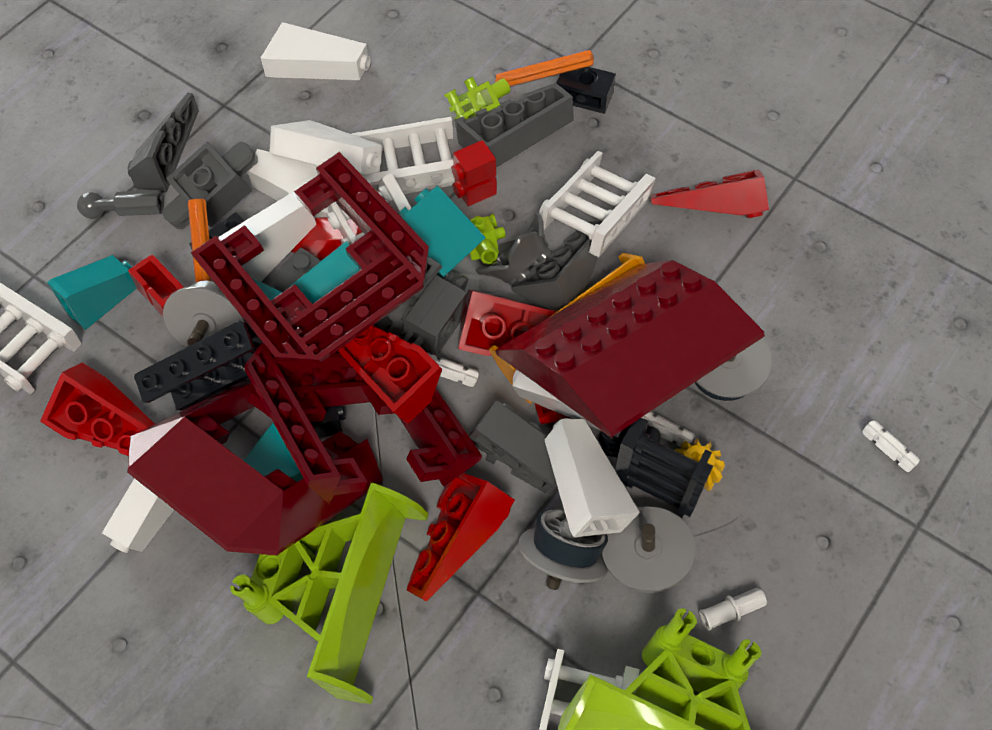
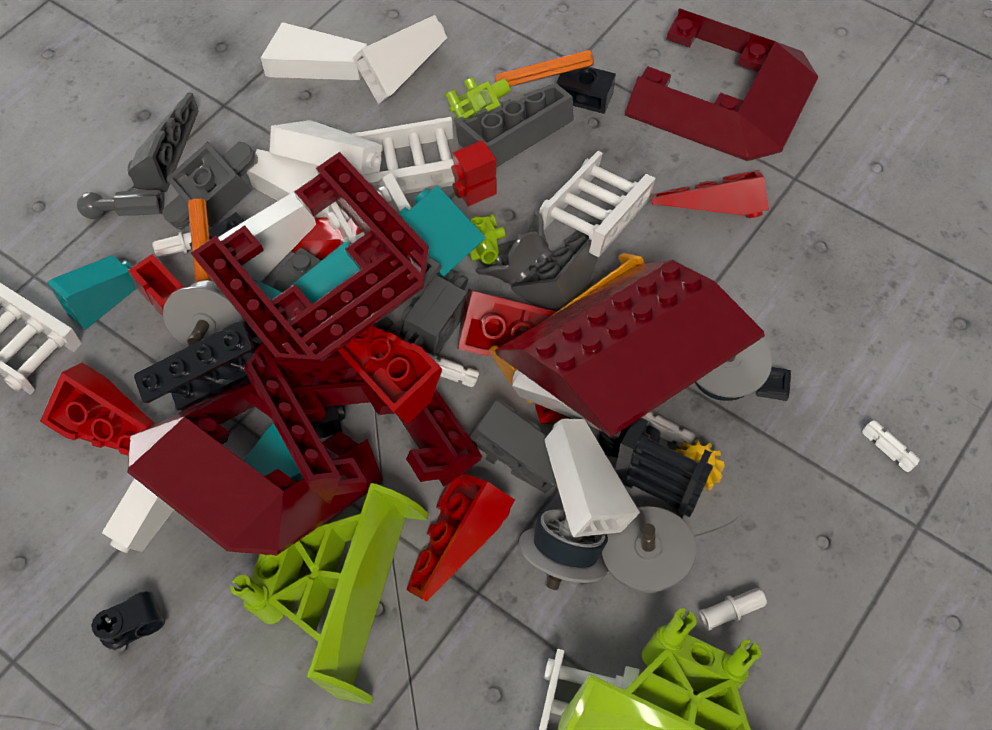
none -> black piece [91,591,164,650]
none -> white axle [153,232,191,258]
none -> white slope [353,15,447,104]
none -> dark red slope [624,8,818,161]
none -> black tile [757,367,791,401]

